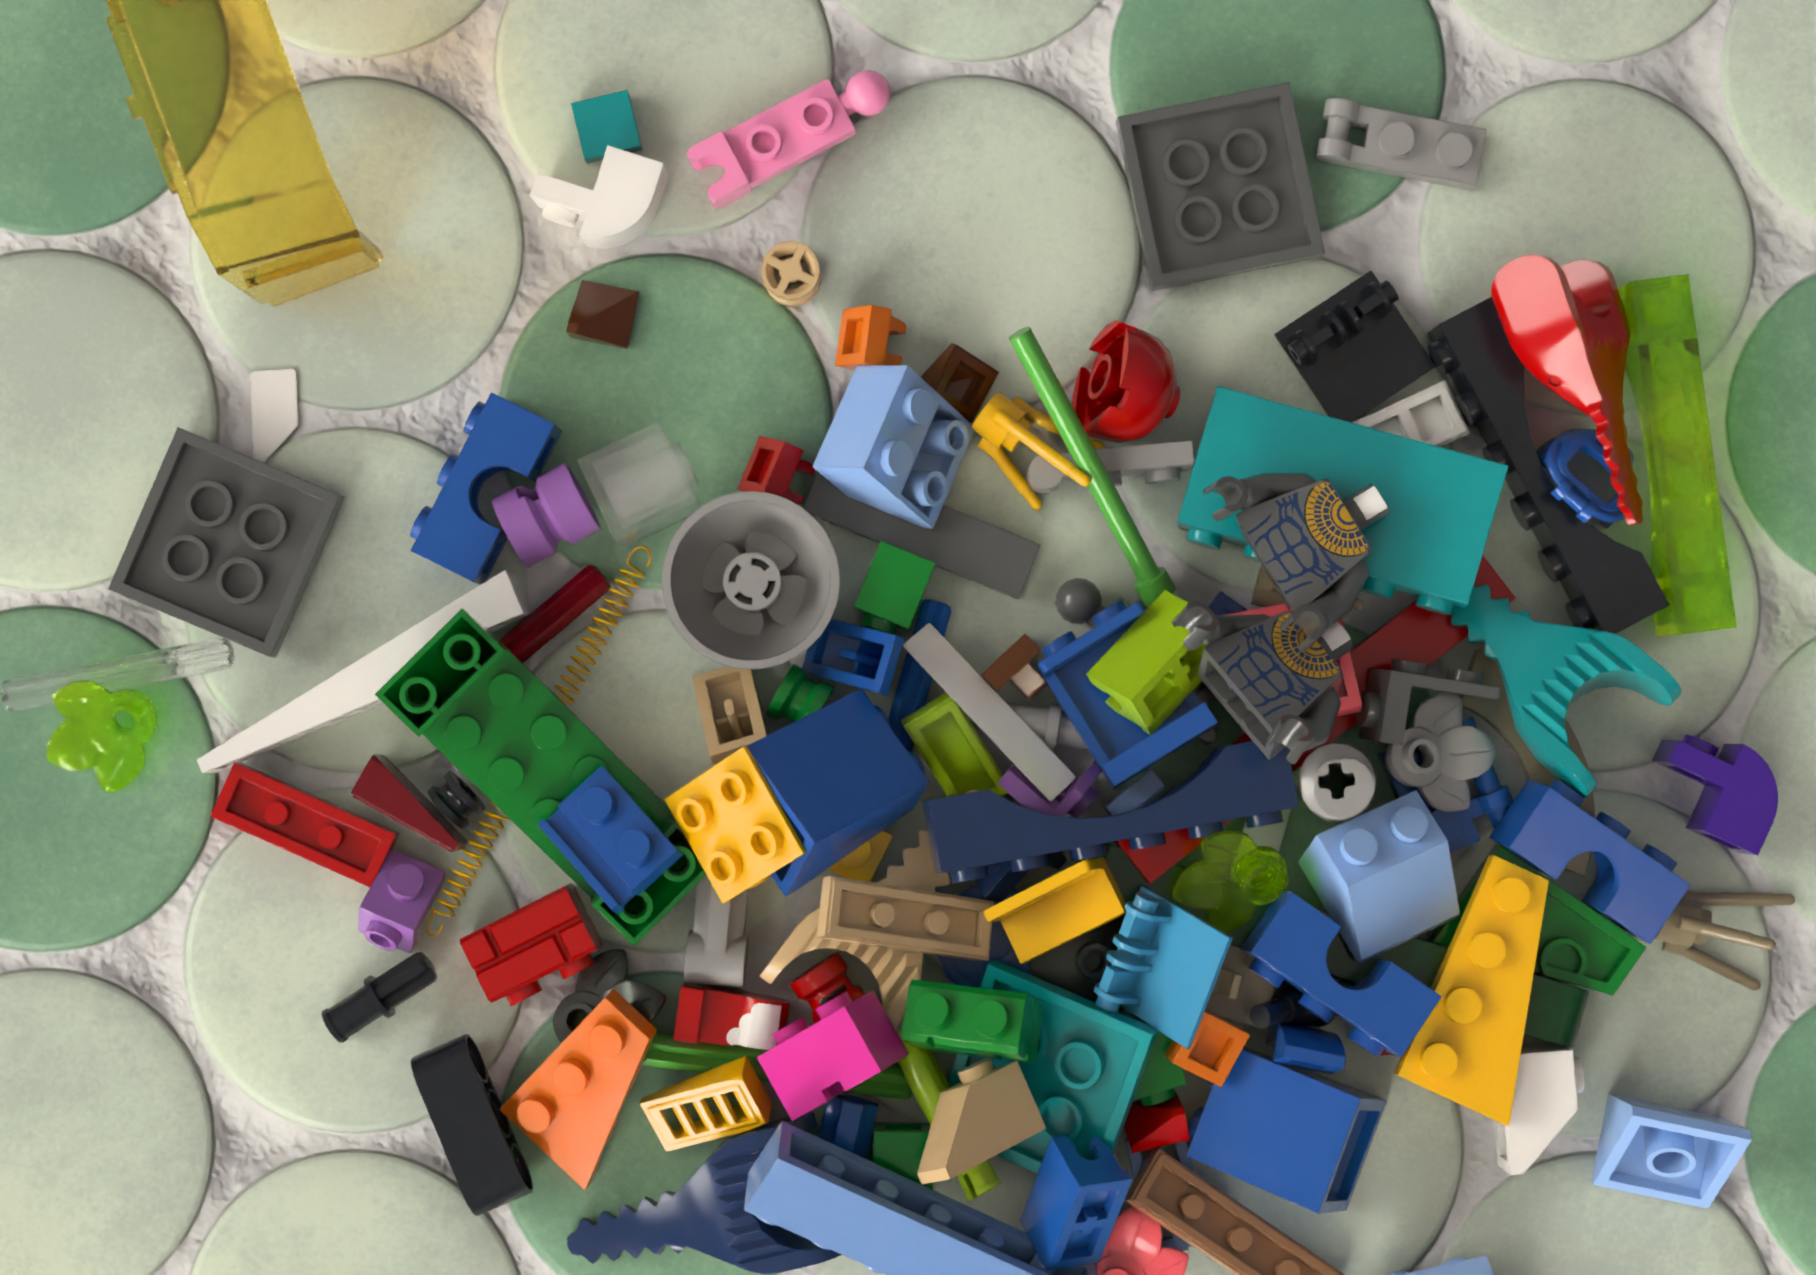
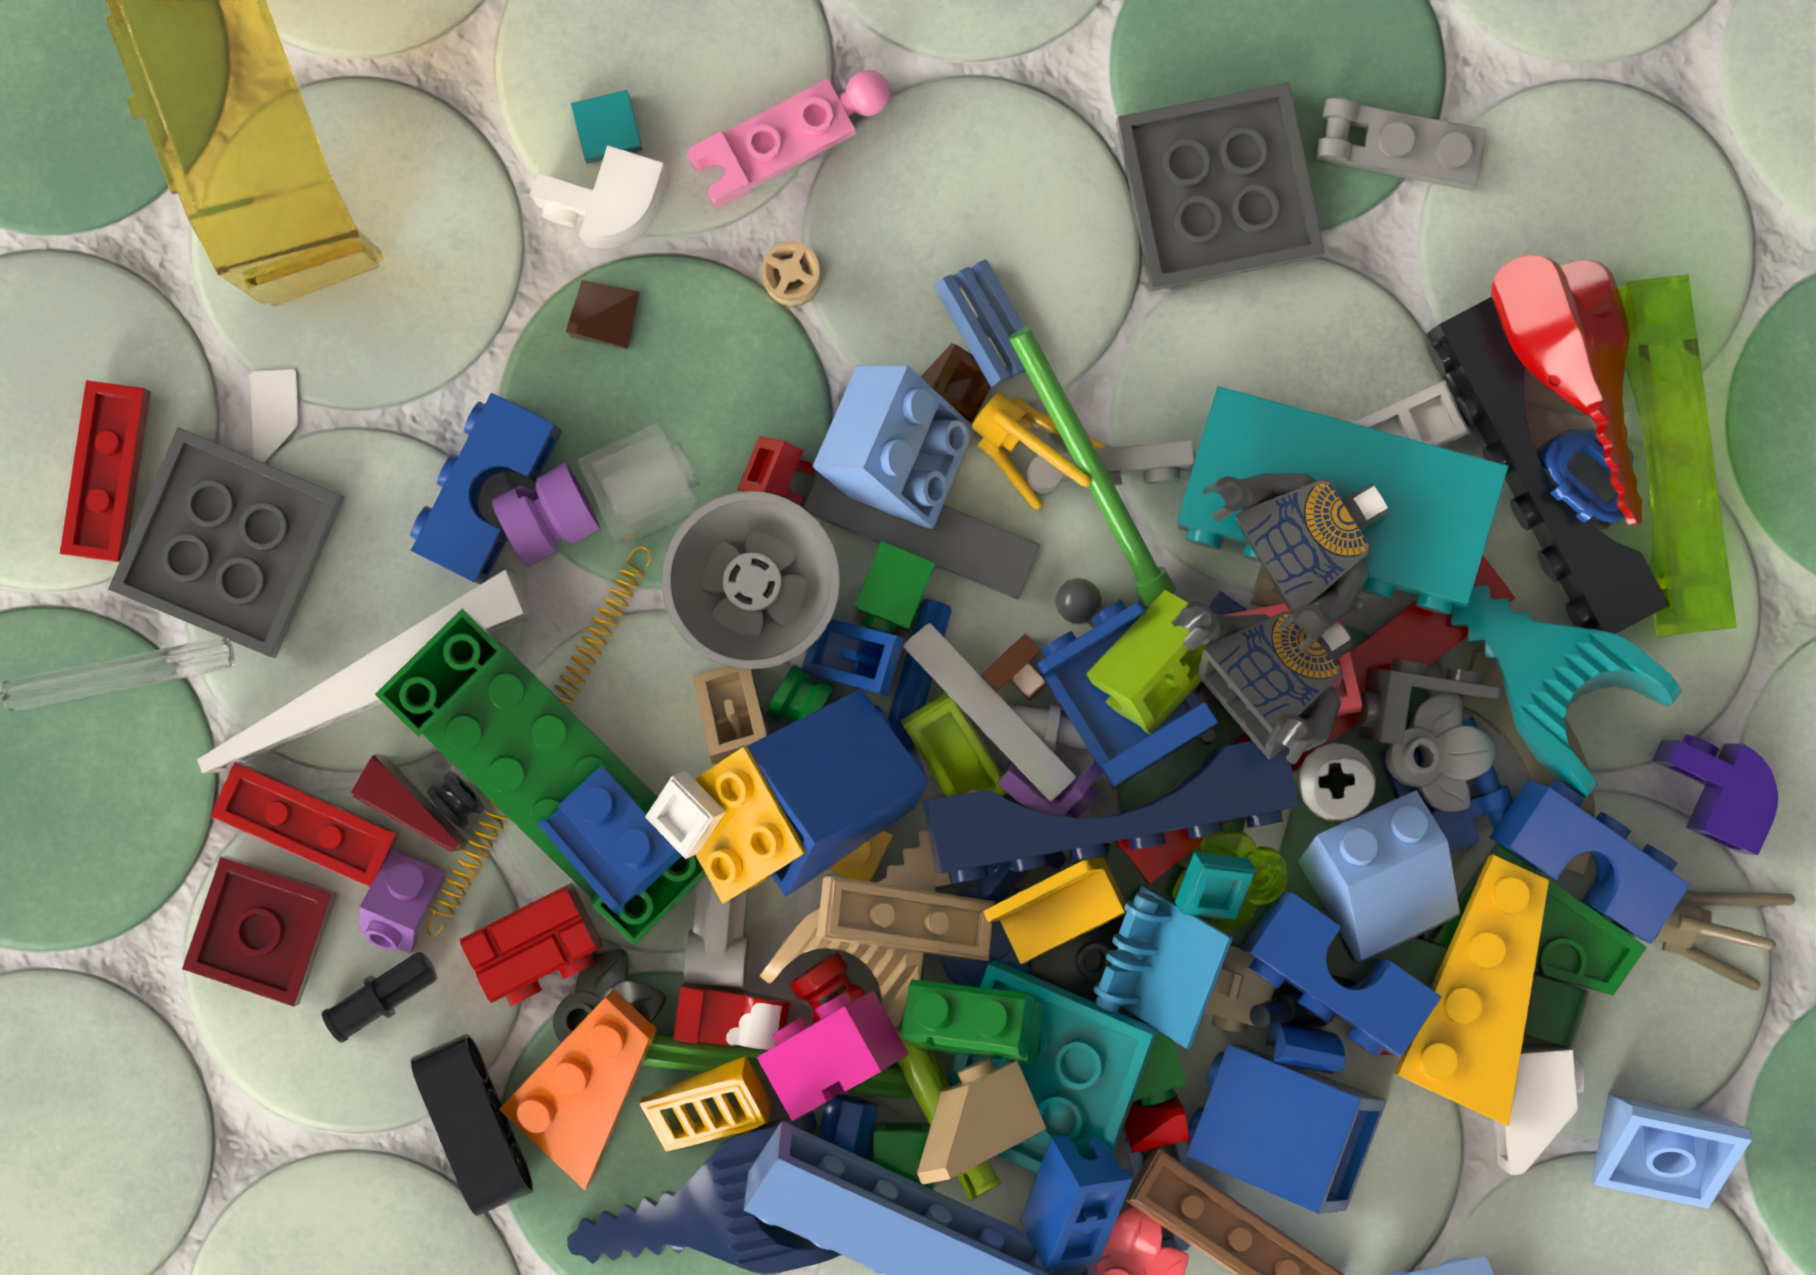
clear neon green plate [46,680,158,793] -> none
dark red axle [499,565,611,663] -> none
orange tile [835,305,906,371] -> none
red cylinder [1072,321,1180,443] -> none
medium blue tile [1101,769,1165,816] -> none
orange tile [1164,1009,1250,1087] -> none
black hinge [1274,271,1436,423] -> none
none -> red plate [60,380,151,563]
none -> dark red plate [182,856,337,1007]
none -> white tile [645,771,726,859]
none -> medium blue tile [934,259,1026,387]
none -> teal tile [1175,852,1256,920]

